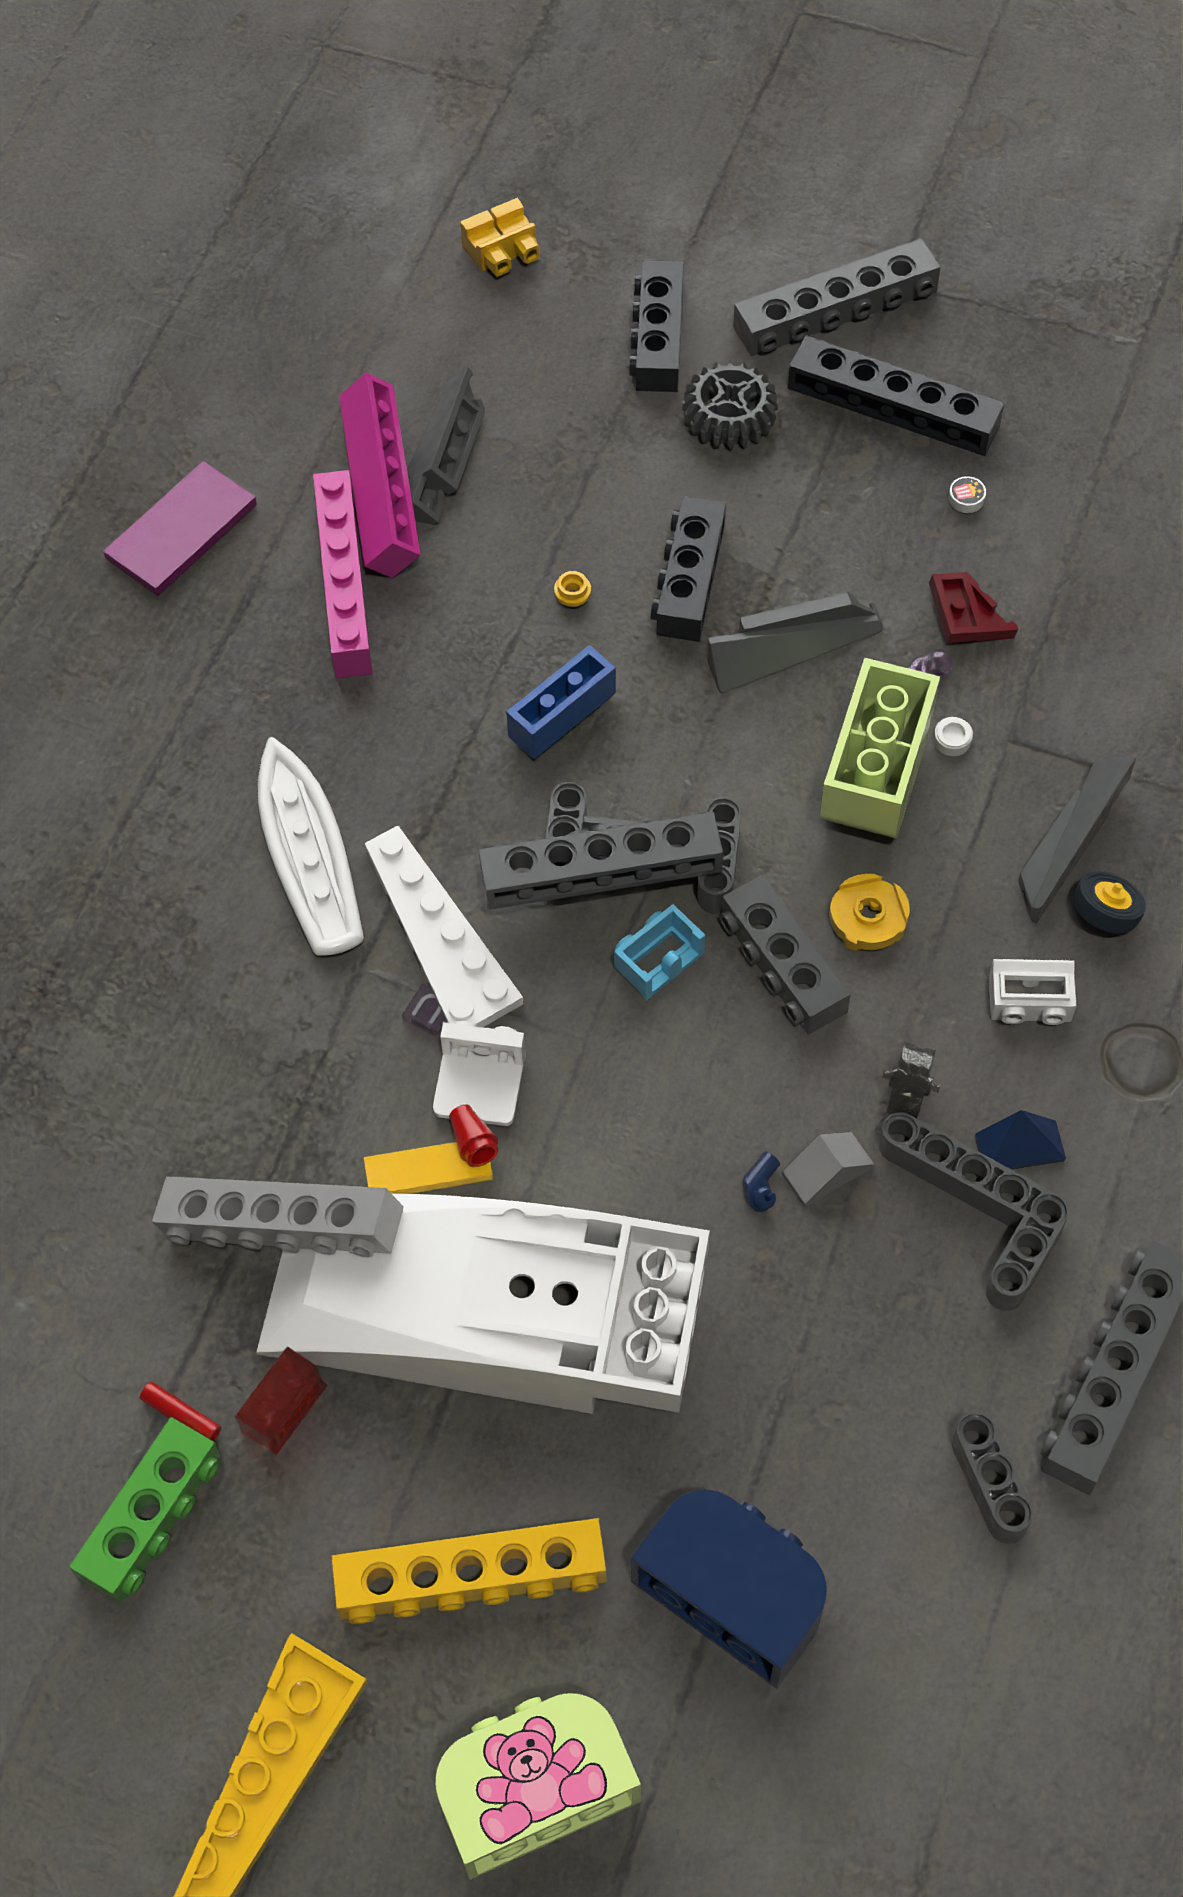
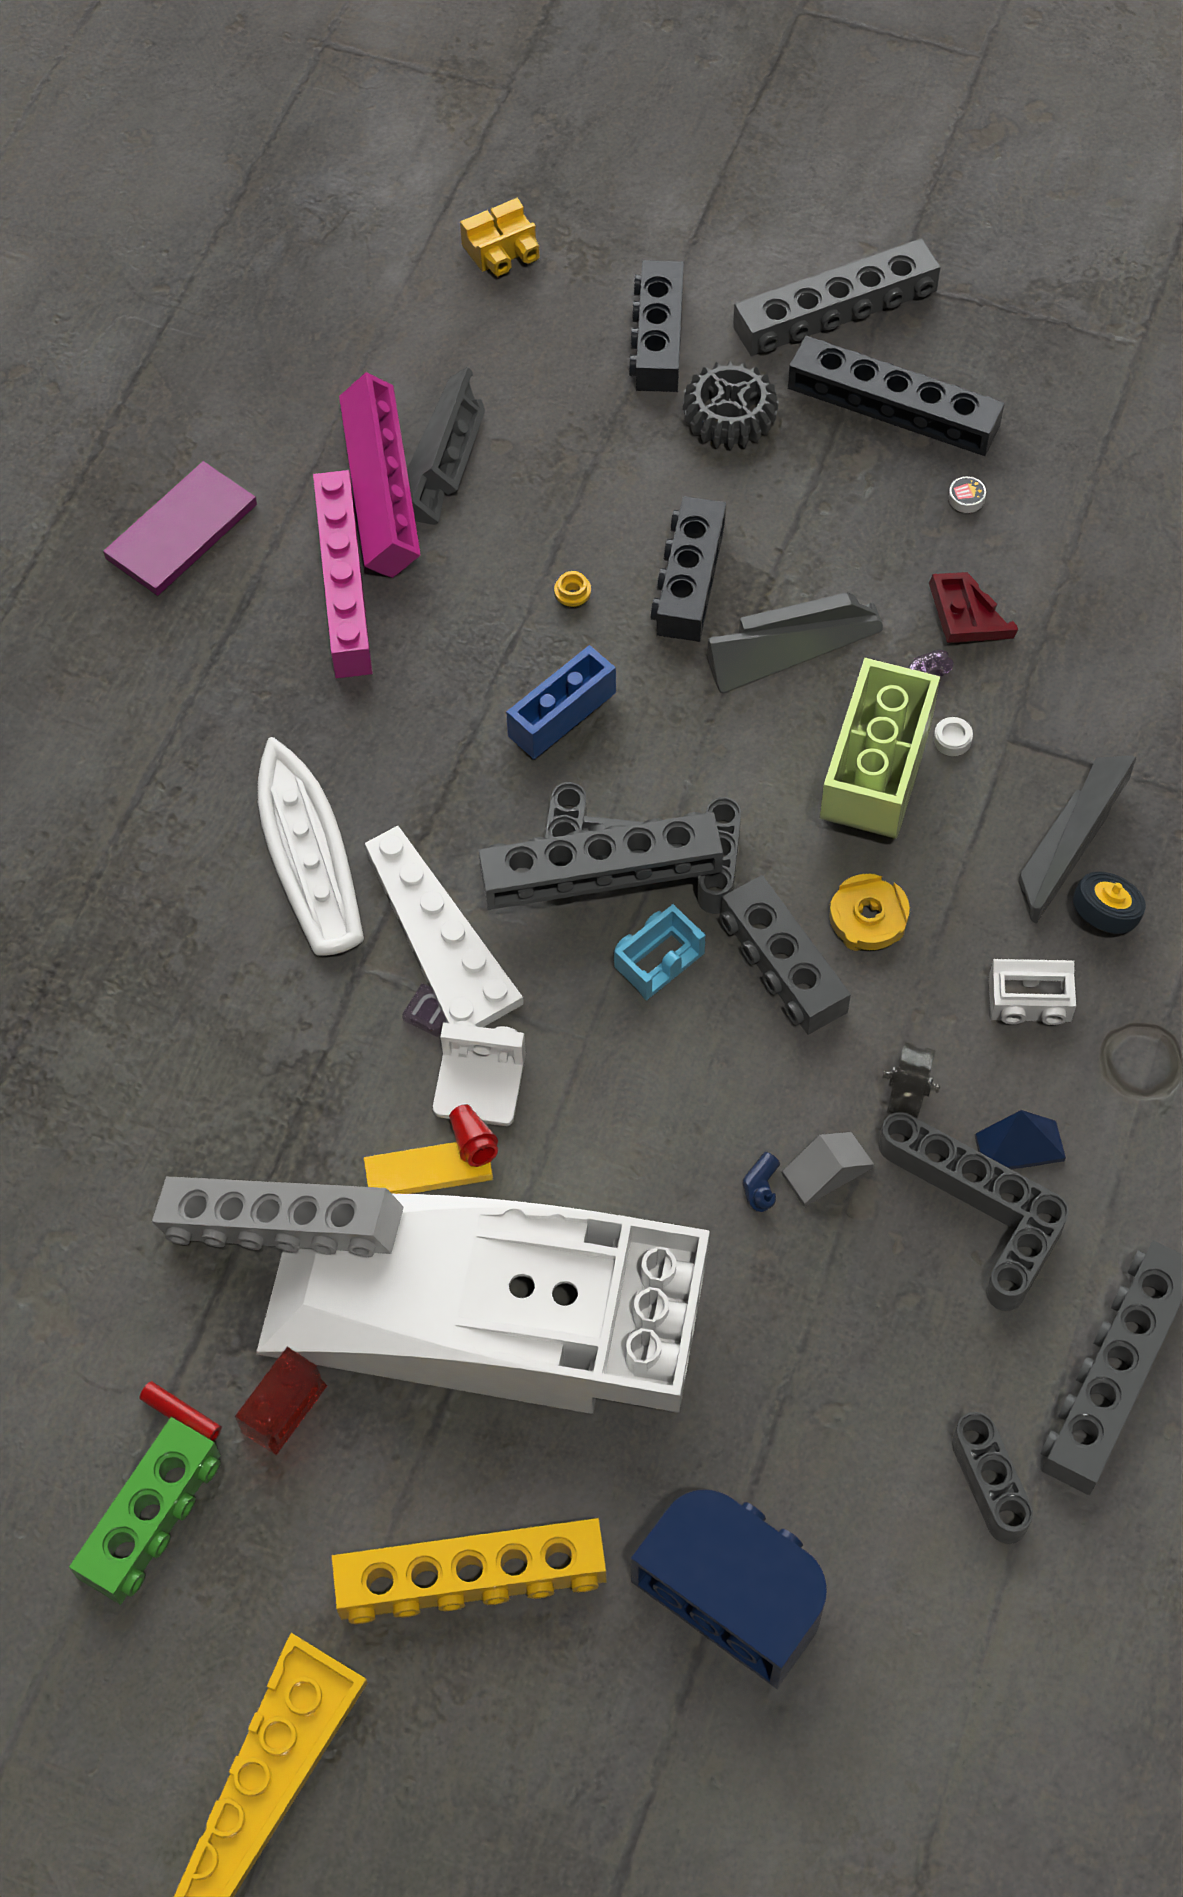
brick [436,1693,641,1880] -> none

